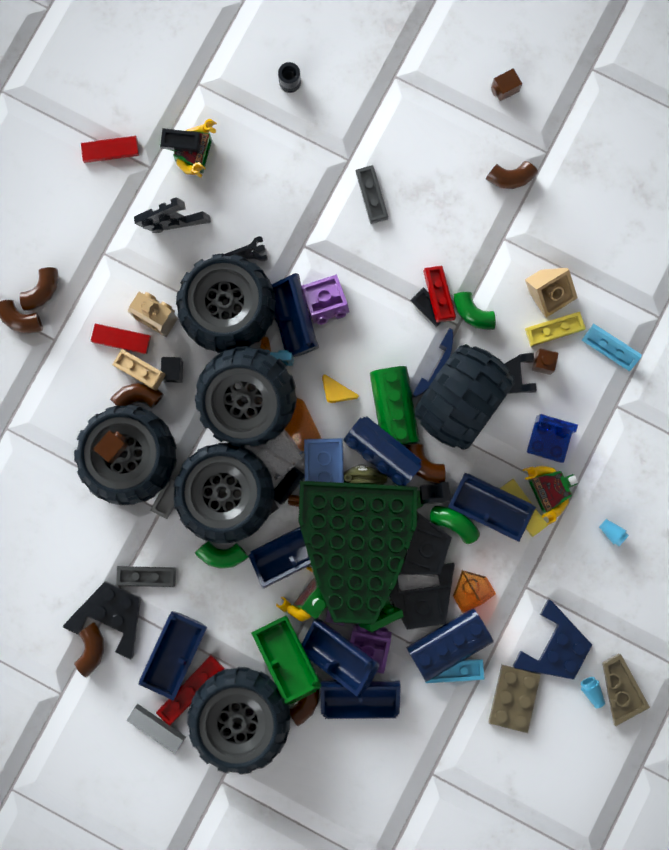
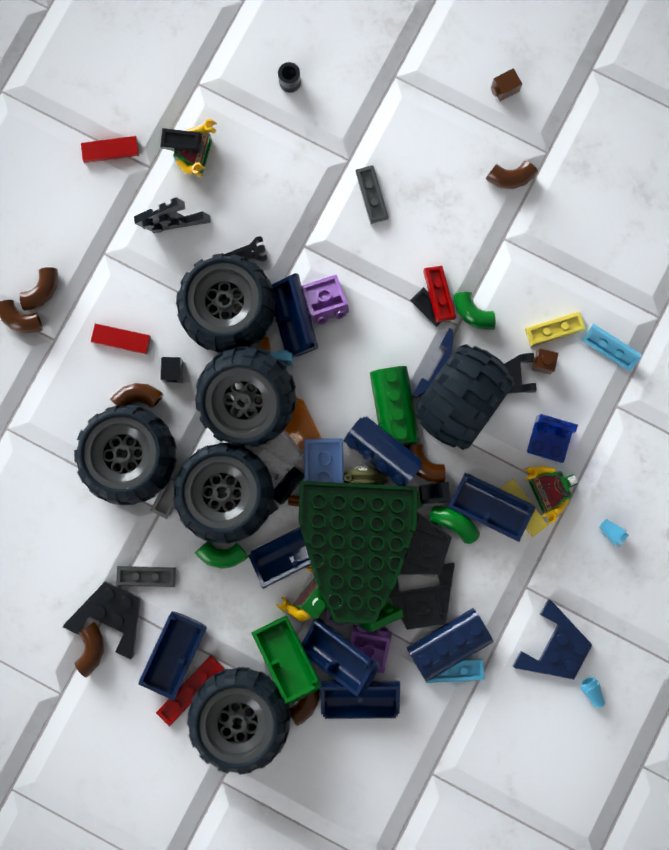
reddish brown brick [93,430,128,464] -> none
tan tile [112,349,166,391] -> none
tile [127,704,186,754] -> none
tan hinge [128,291,178,337] -> none
yellow piece [322,374,359,403] -> none
clear orange slope [453,570,496,613] -> none
dark tan plate [488,664,541,733] -> none
tan slope [525,268,578,318] -> none
dark tan wing [602,654,650,726] -> none

